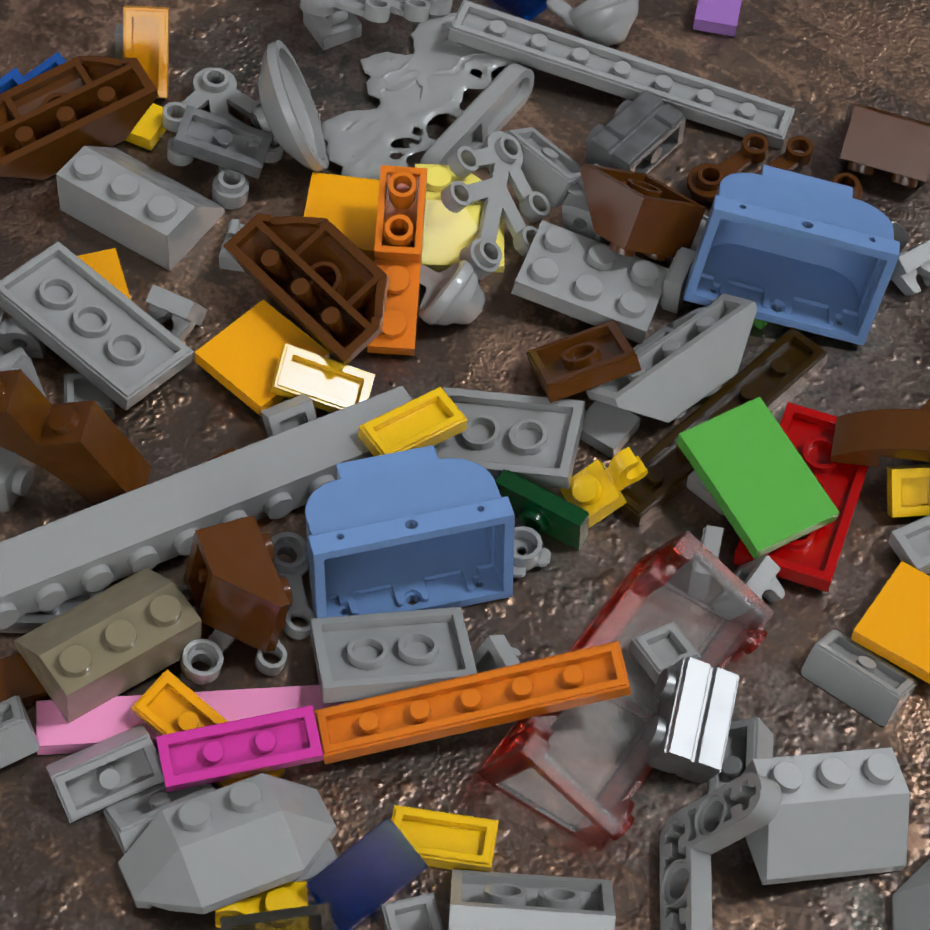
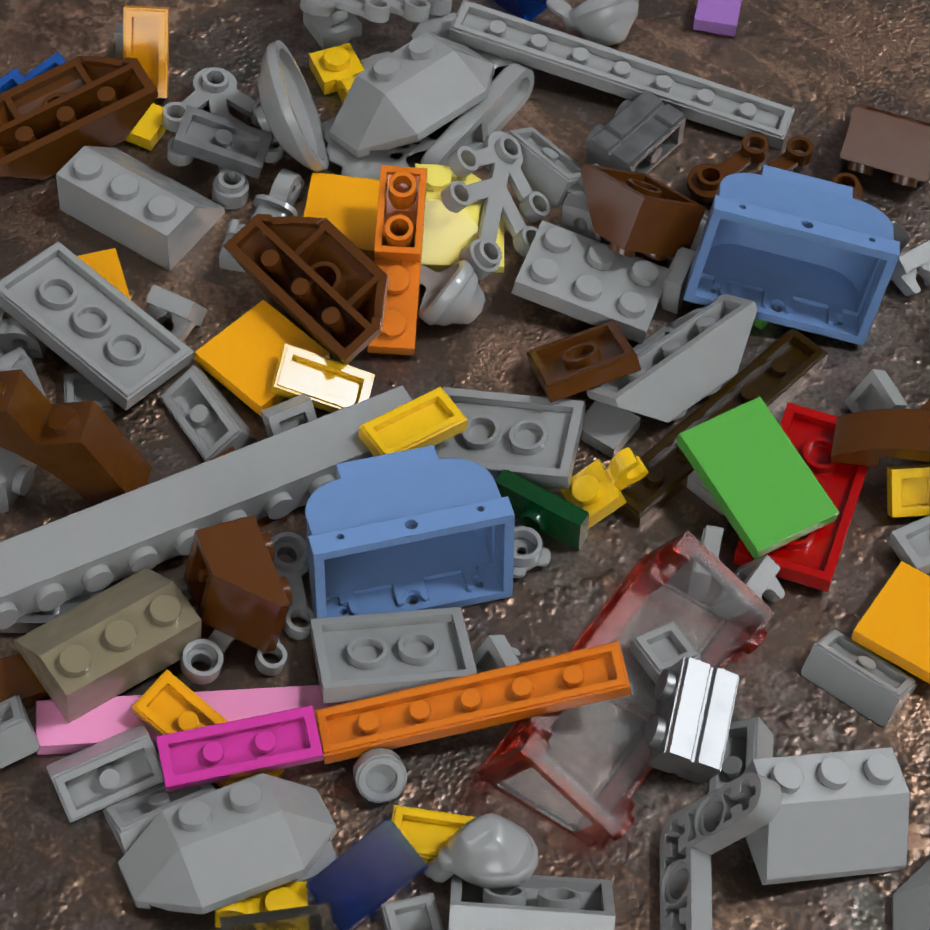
none -> light grey slope [159,365,257,462]
none -> light grey piece [250,168,305,220]
none -> yellow plate [309,43,364,104]
none -> light grey wedge [329,32,495,158]
none -> light grey tile [353,748,407,803]
none -> light grey hat [424,813,538,889]
none -> light grey tile [845,369,911,413]

